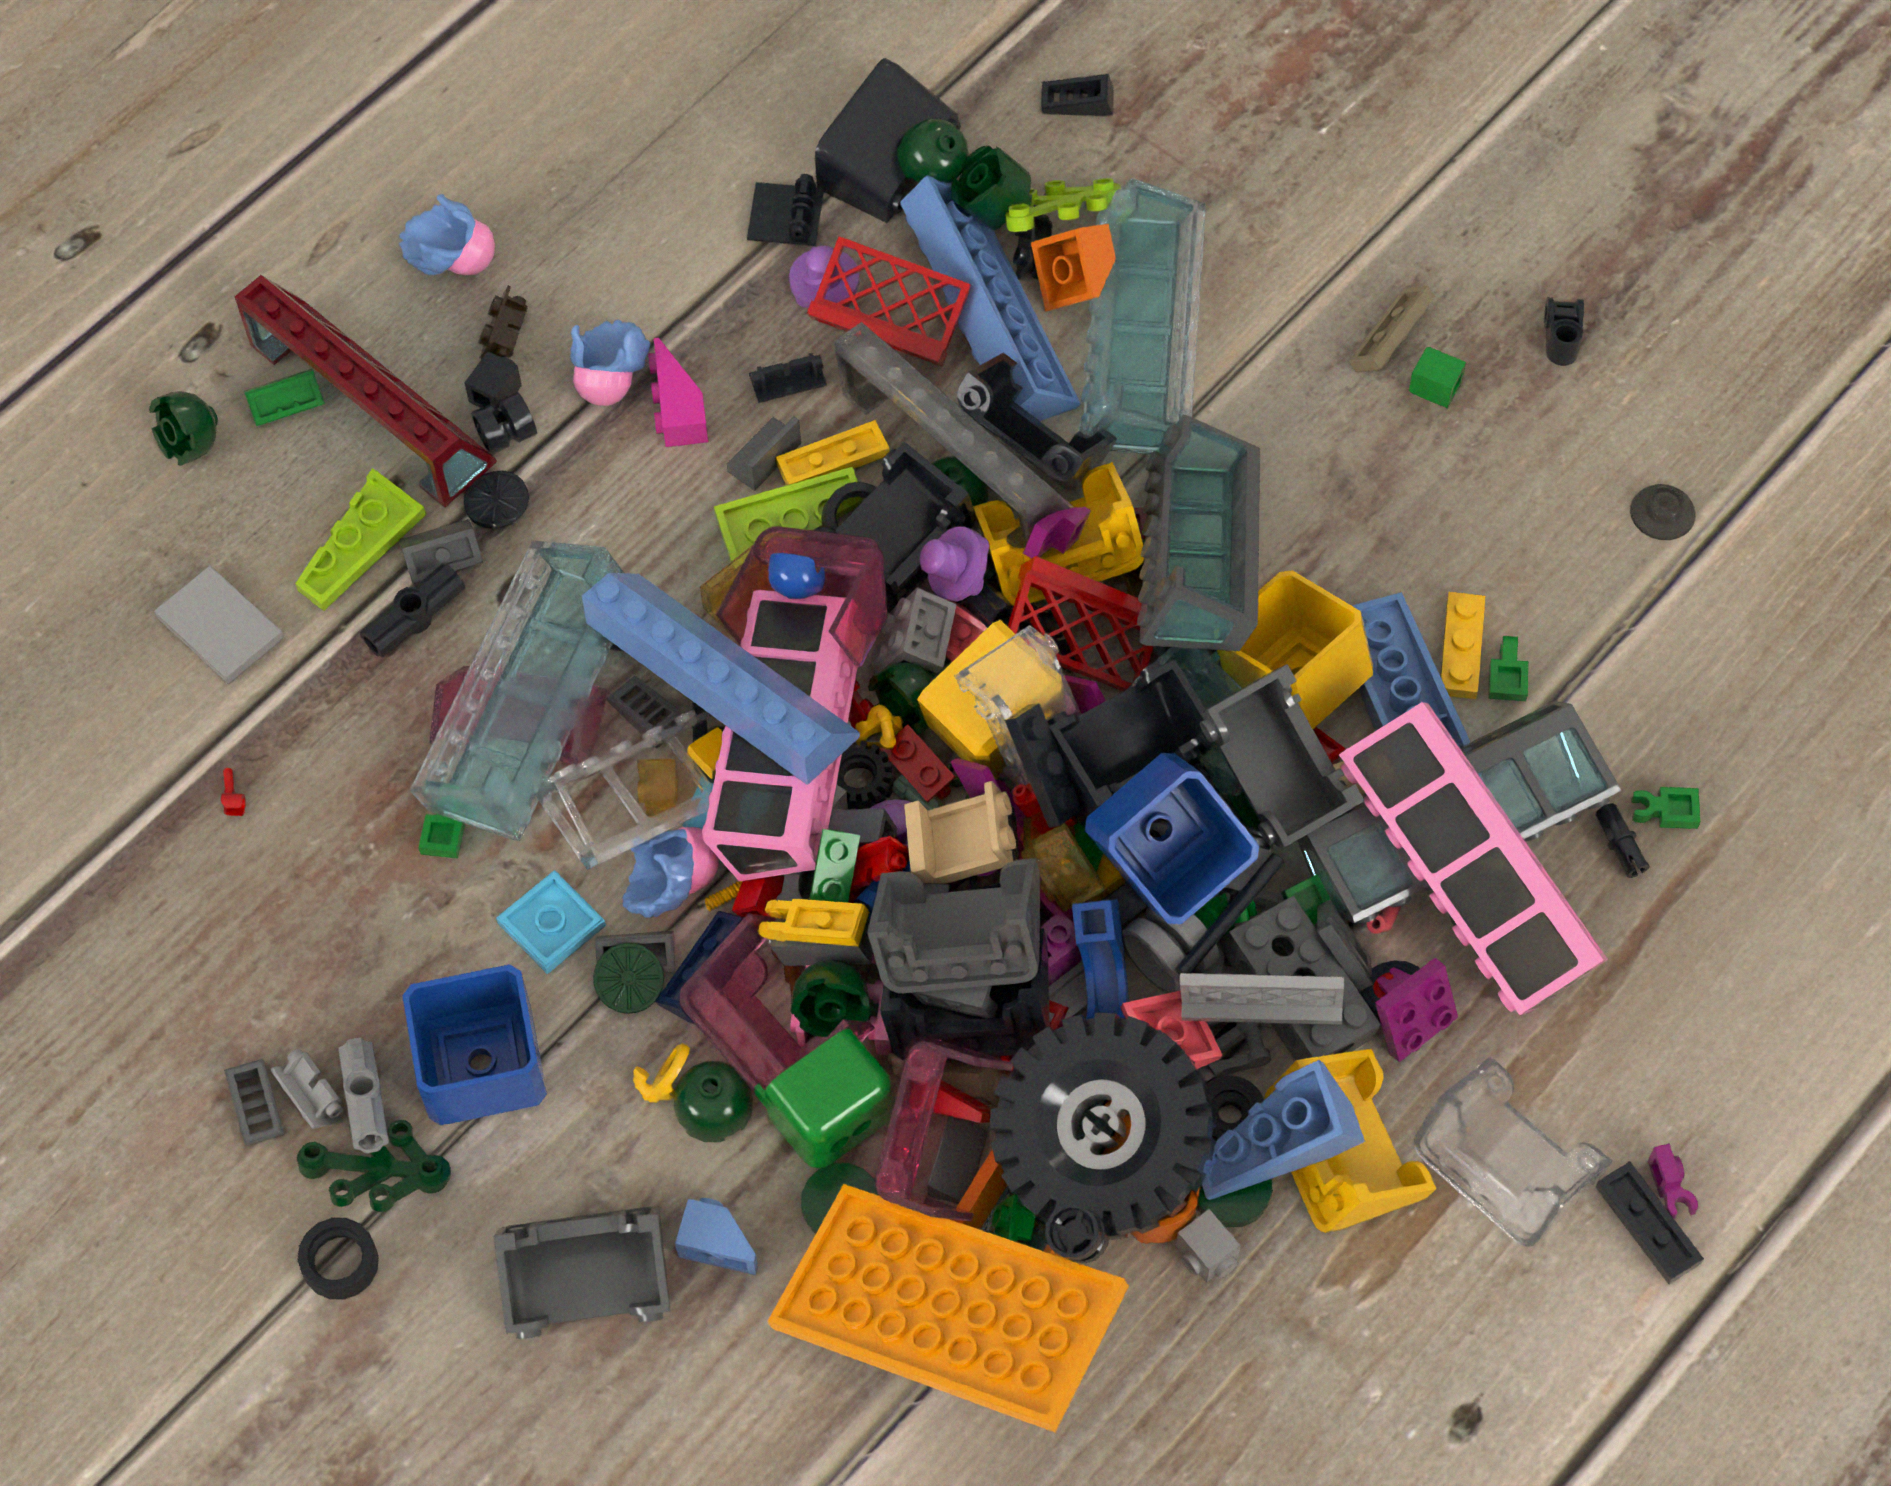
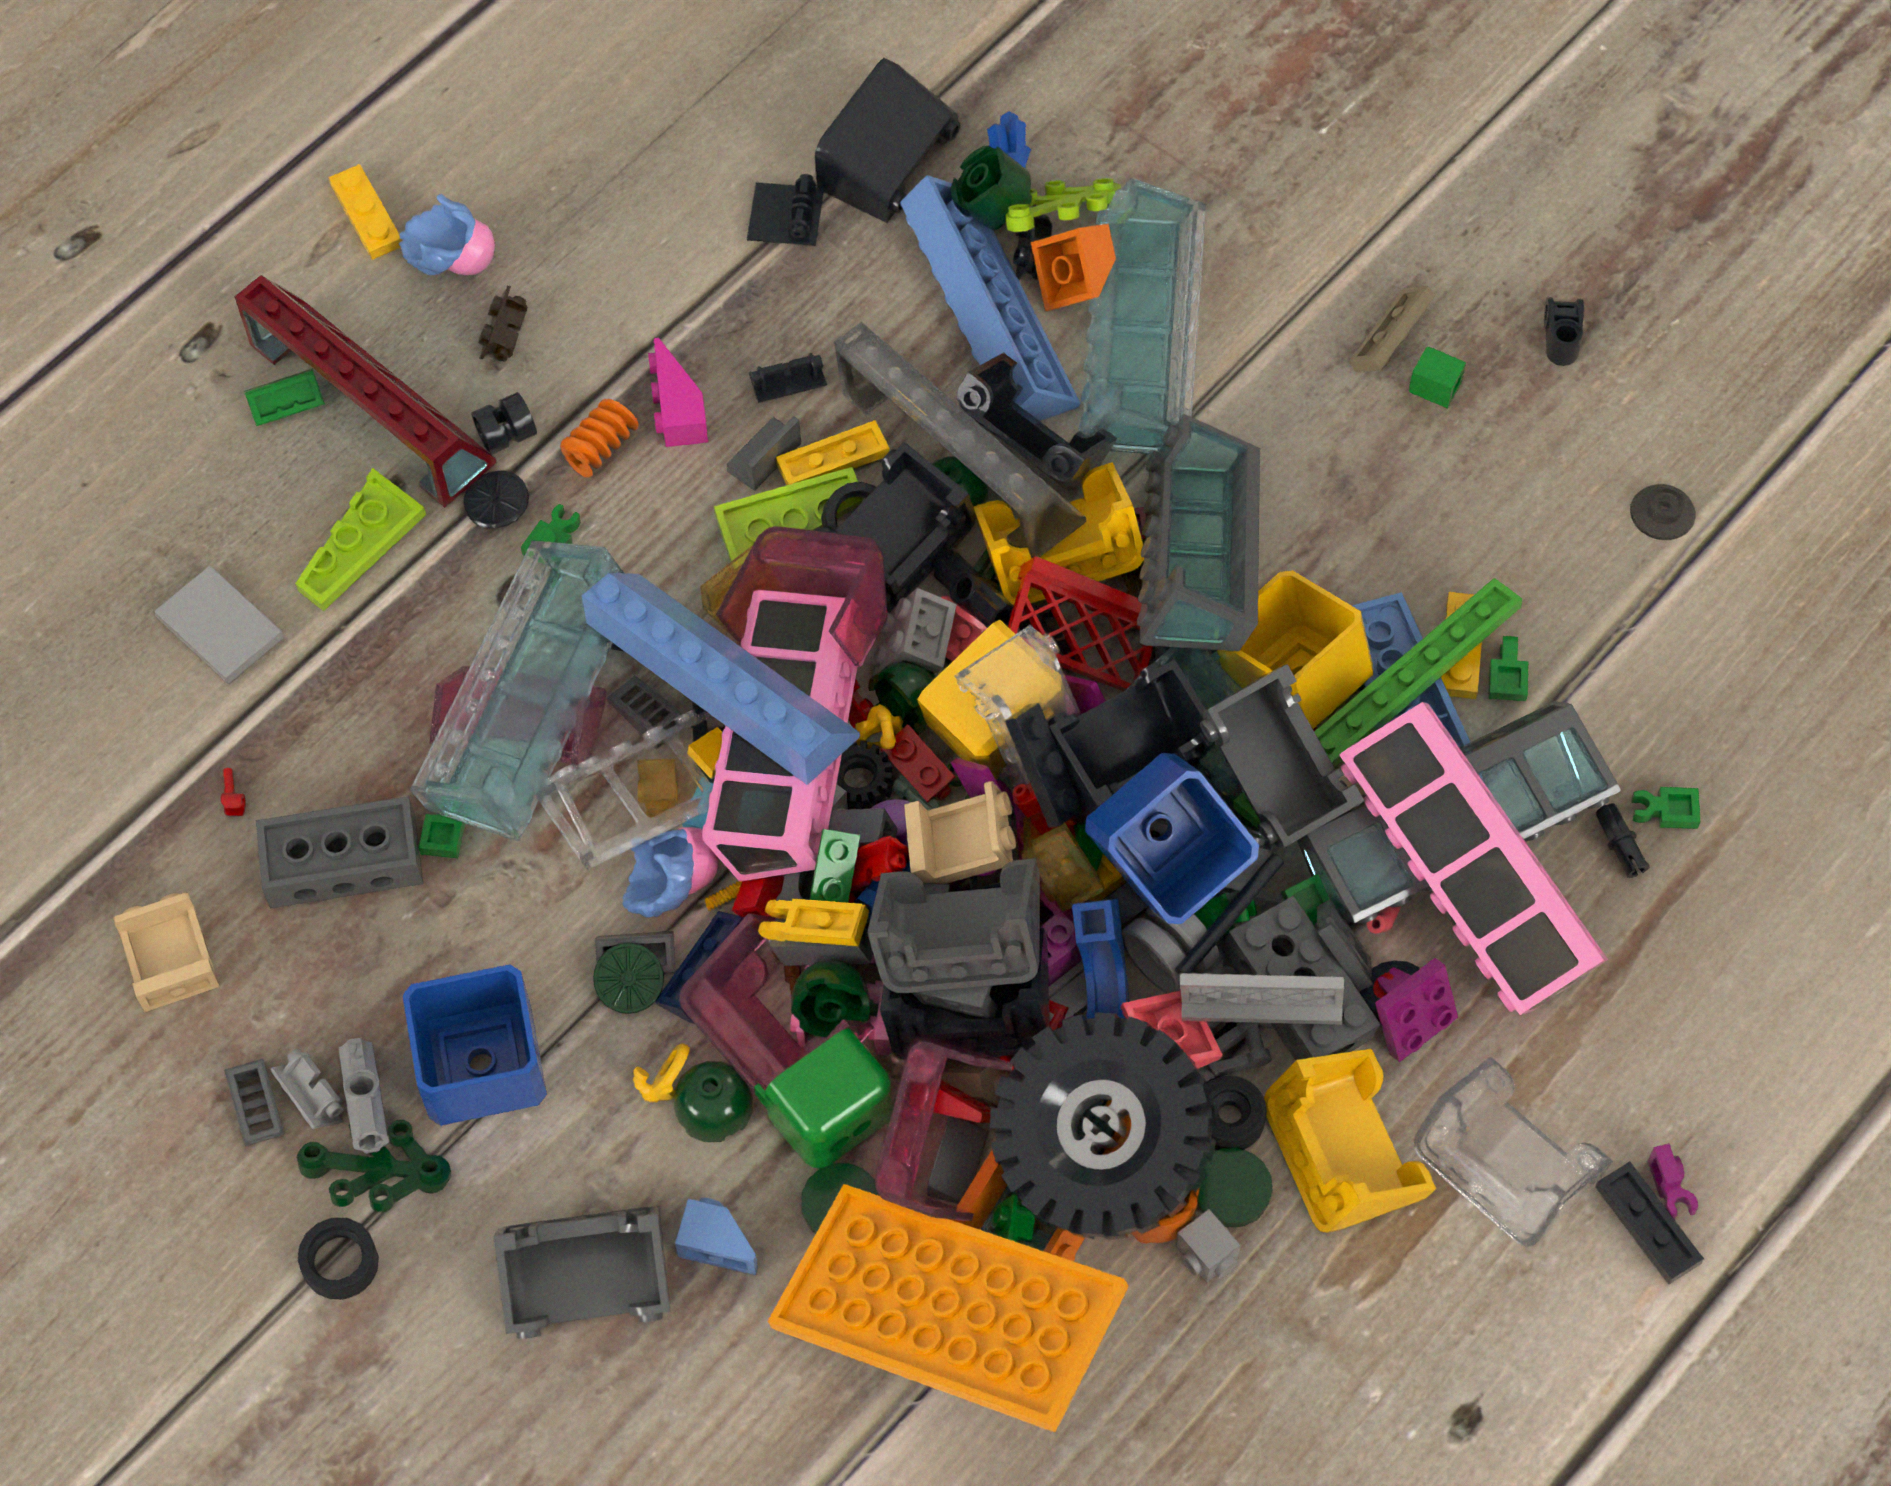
dark green cylinder [149,391,218,466] -> none
black piece [360,563,465,658] -> none
dark grey panel [399,519,483,583] -> none
black brick [464,352,522,408] -> none
medium azure tile [496,870,606,974] -> none
medium blue hair [570,319,650,406] -> none
blue hair [768,553,825,599] -> none
medium lavender plate [789,246,859,308] -> none
red fence [806,236,971,367] -> none
dark green cylinder [897,118,969,183] -> none
medium lavender plate [920,526,990,601] -> none
magenta slope [1023,507,1091,558] -> none
black slope [1041,74,1114,116] -> none
black wheel [1045,1204,1109,1264] -> none
medium blue wedge [1202,1060,1365,1200] -> none
none -> tan panel [113,892,220,1012]
none -> dark grey brick [256,796,423,909]
none -> yellow plate [328,164,402,260]
none -> green plate [521,504,581,570]
none -> orange piece [560,399,639,478]
none -> blue rock [987,111,1031,169]
none -> bright green plate [1234,578,1522,828]

